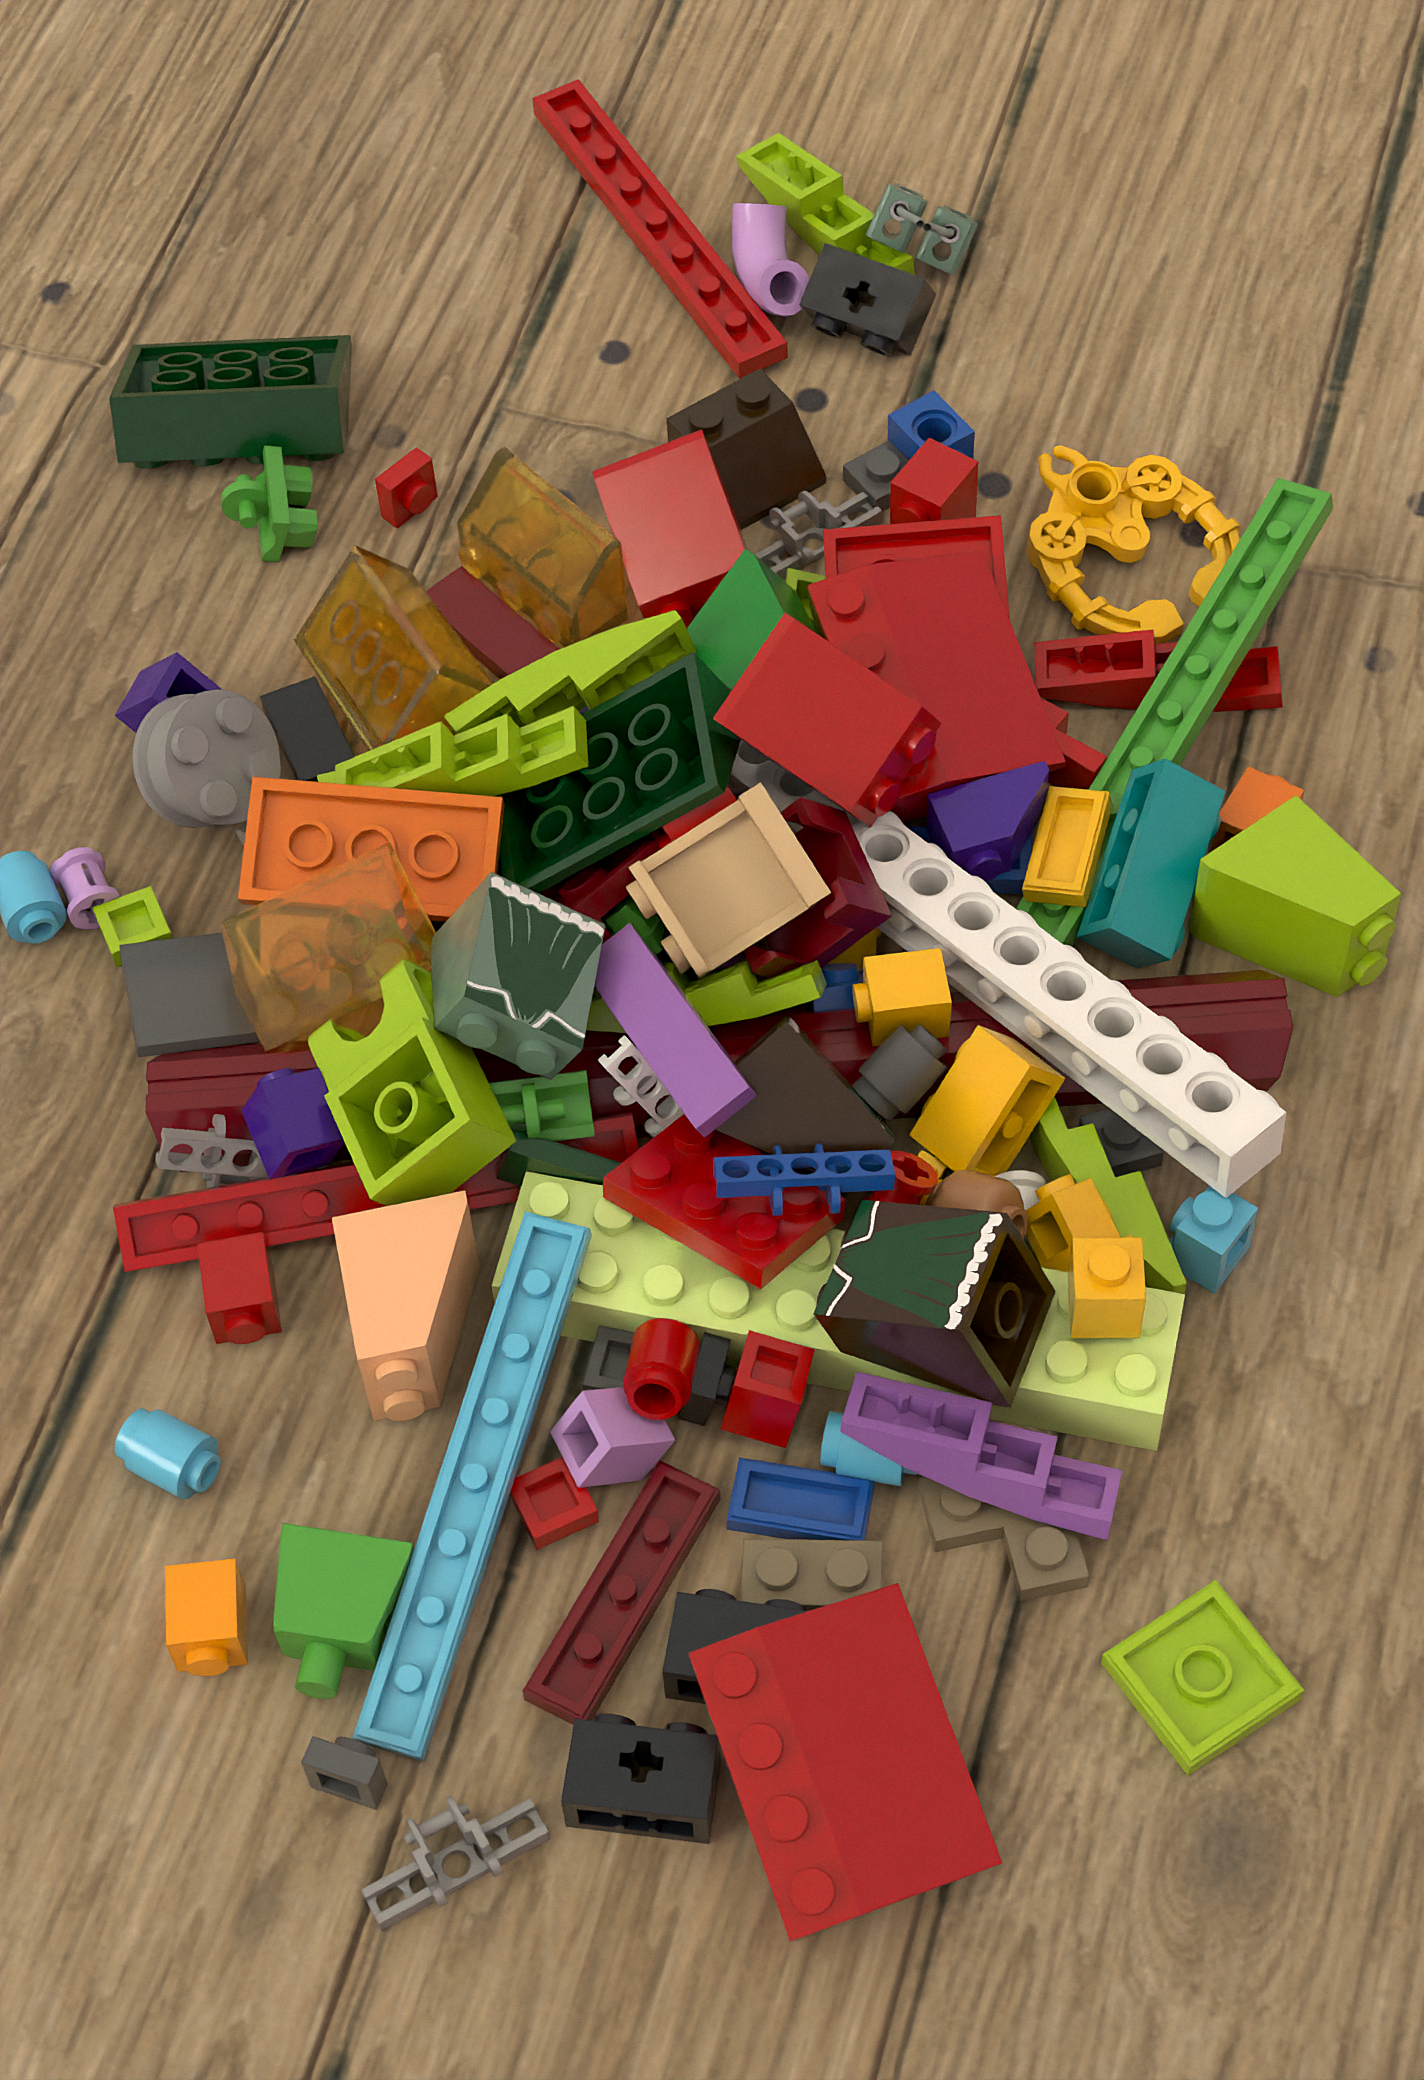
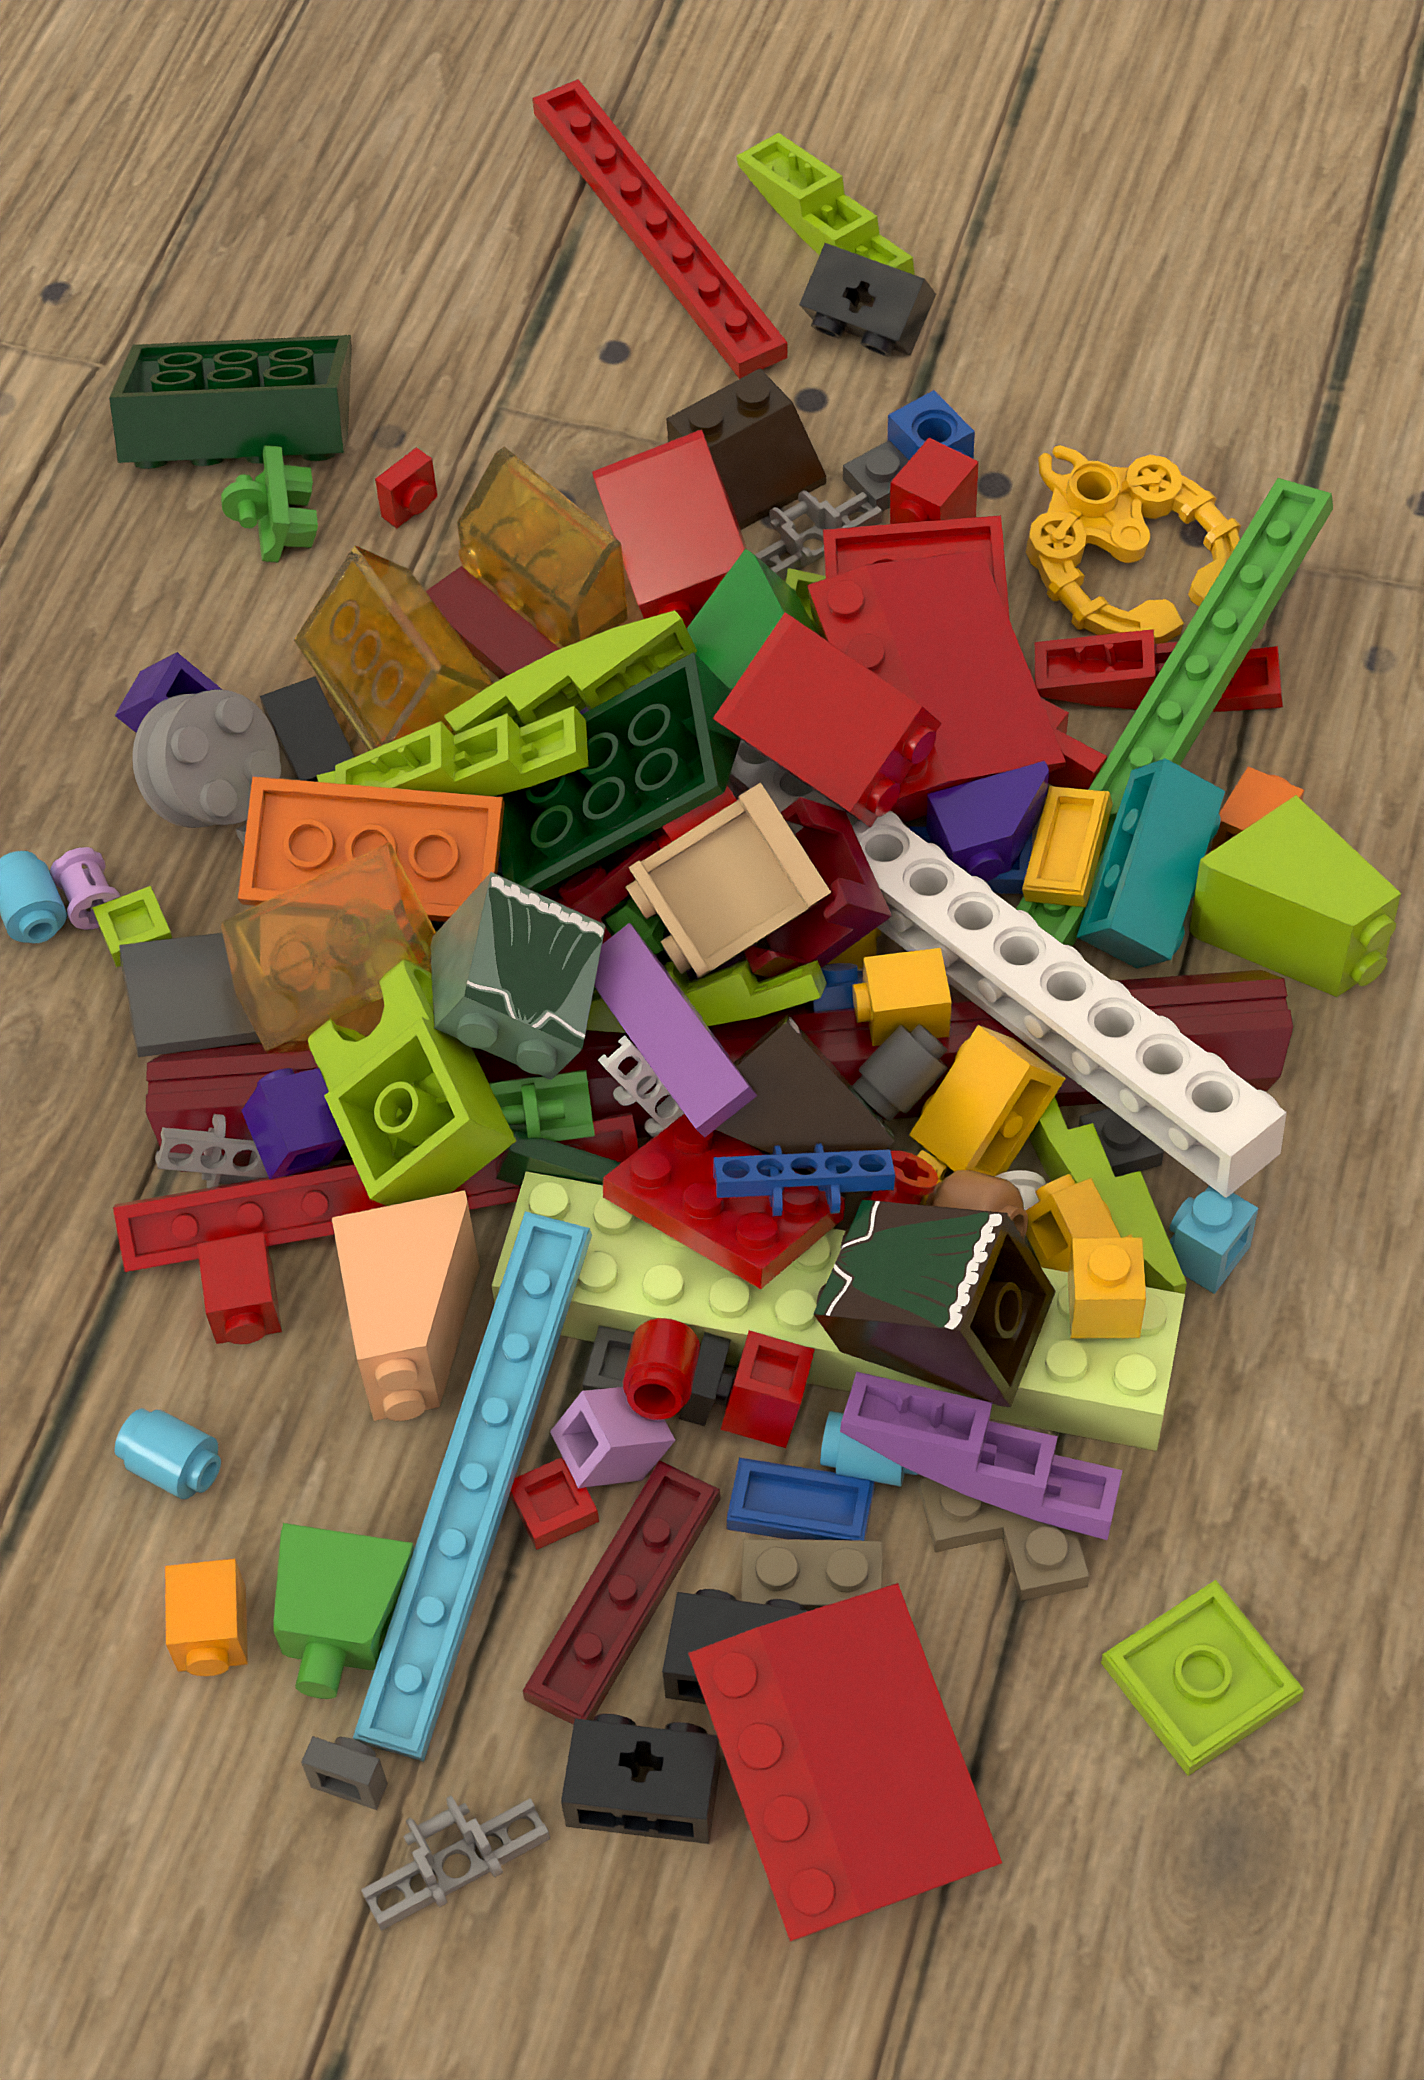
lavender cylinder [732,203,809,316] -> none
sand green piece [866,182,978,275] -> none

